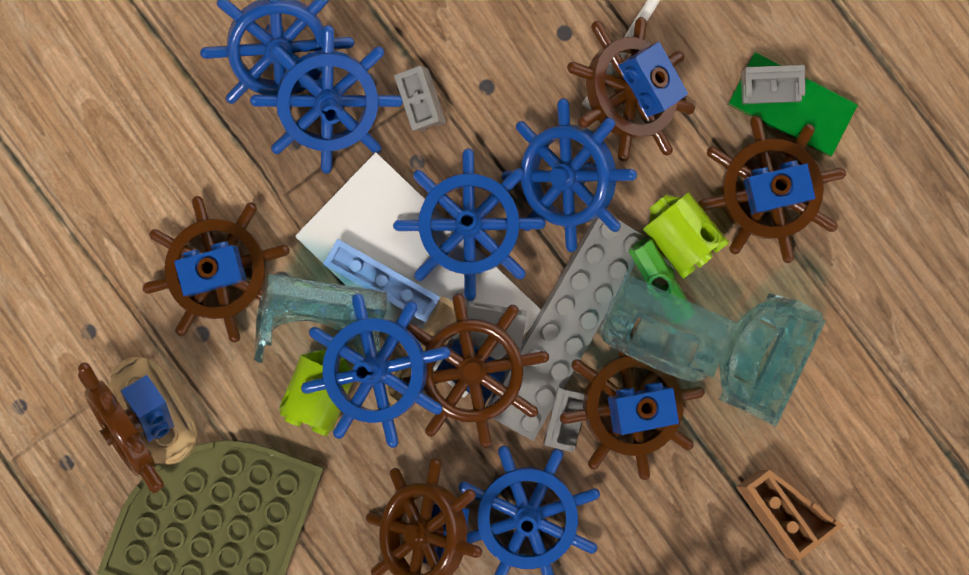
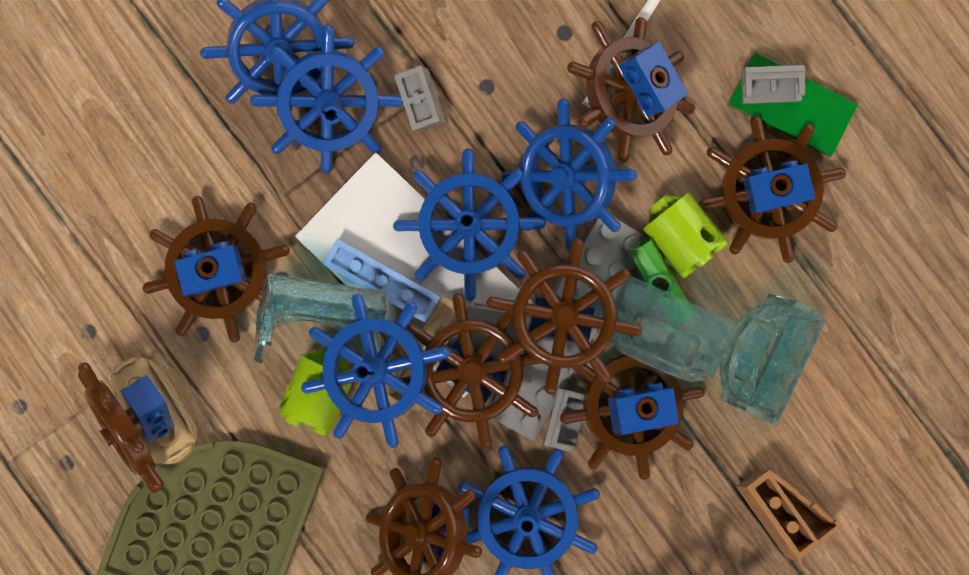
none -> reddish brown brick [486,239,642,395]

